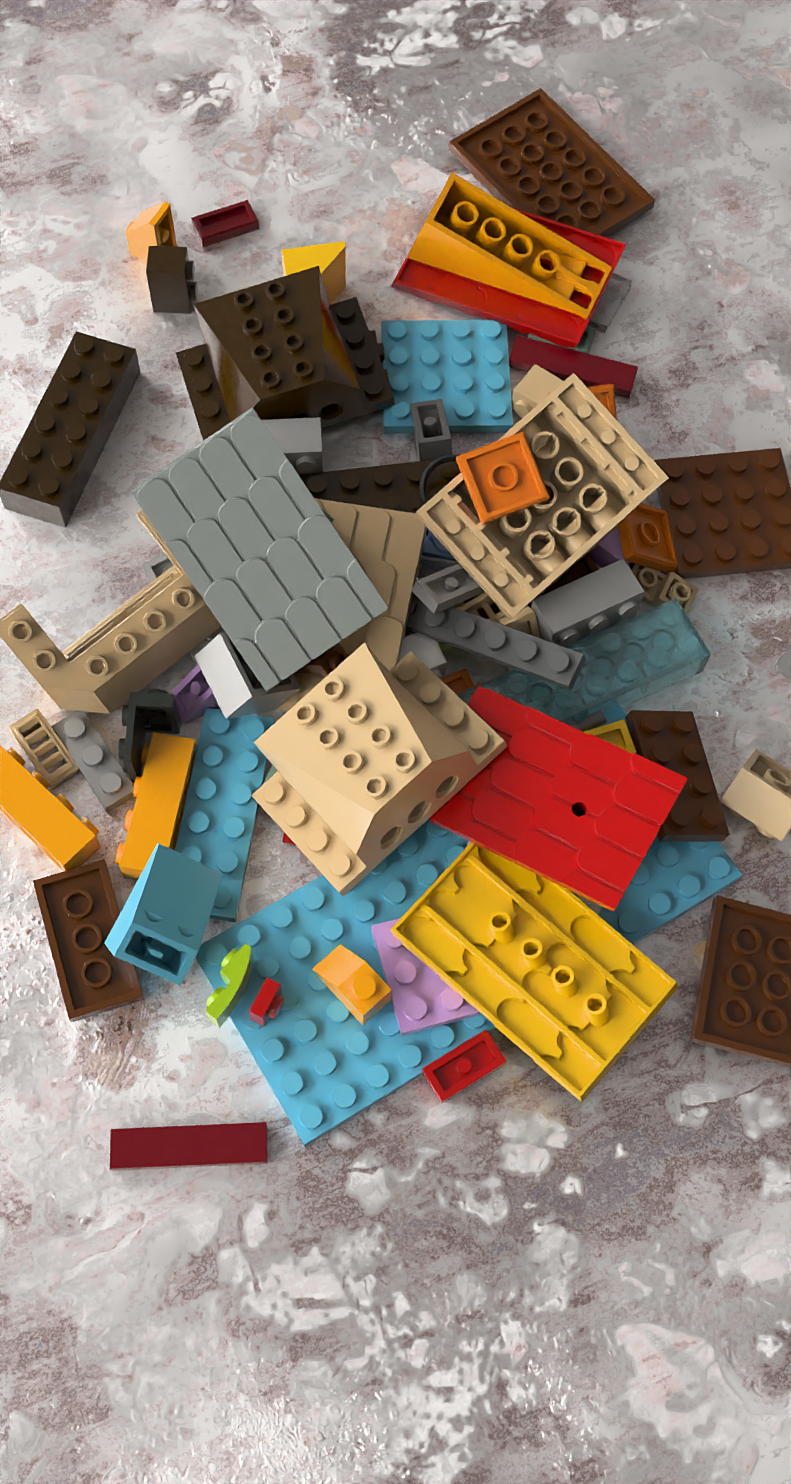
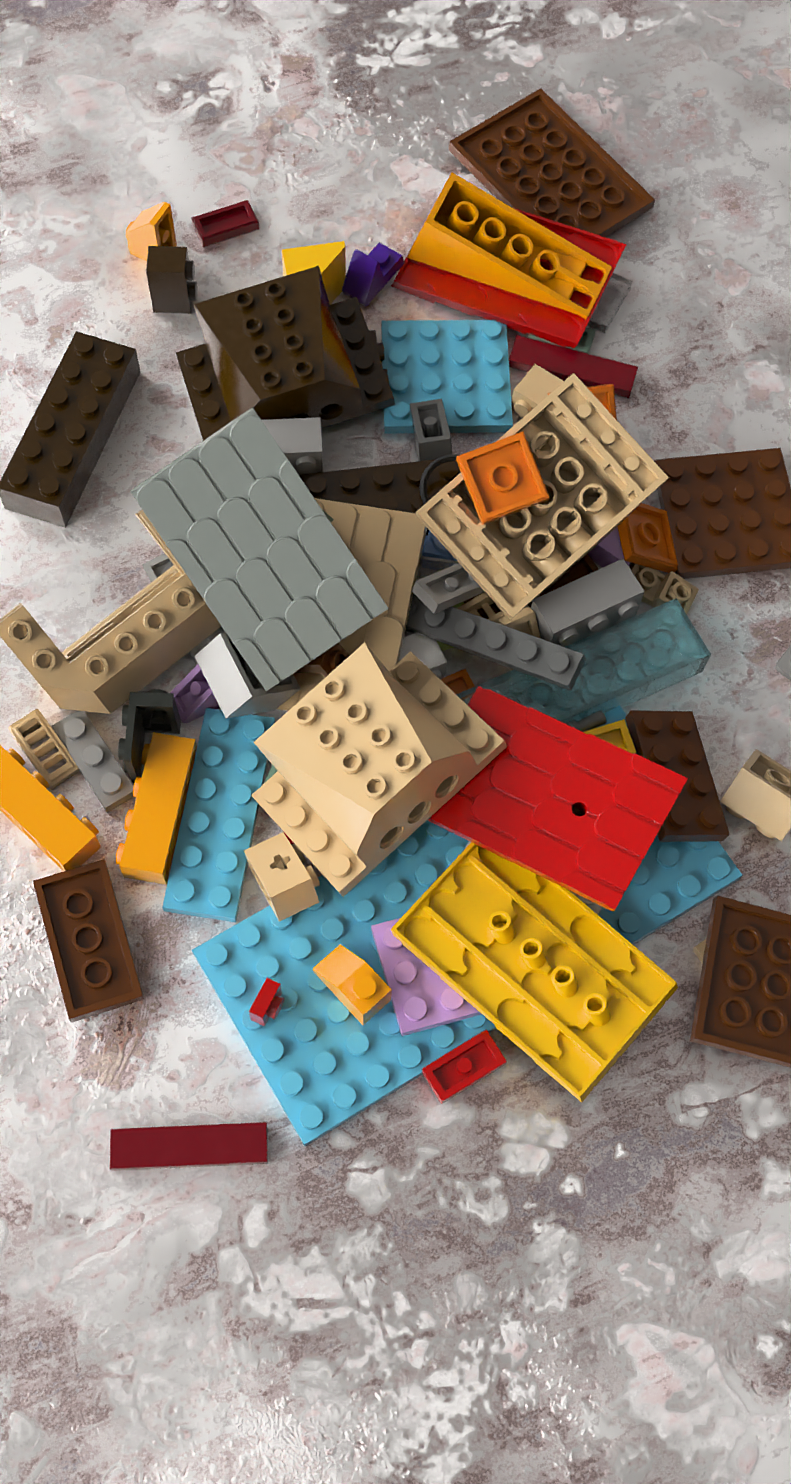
medium azure slope [105,843,223,985] -> none
lime slope [205,943,254,1028] -> none
none -> tan brick [244,832,320,922]
none -> dark purple slope [342,242,405,307]

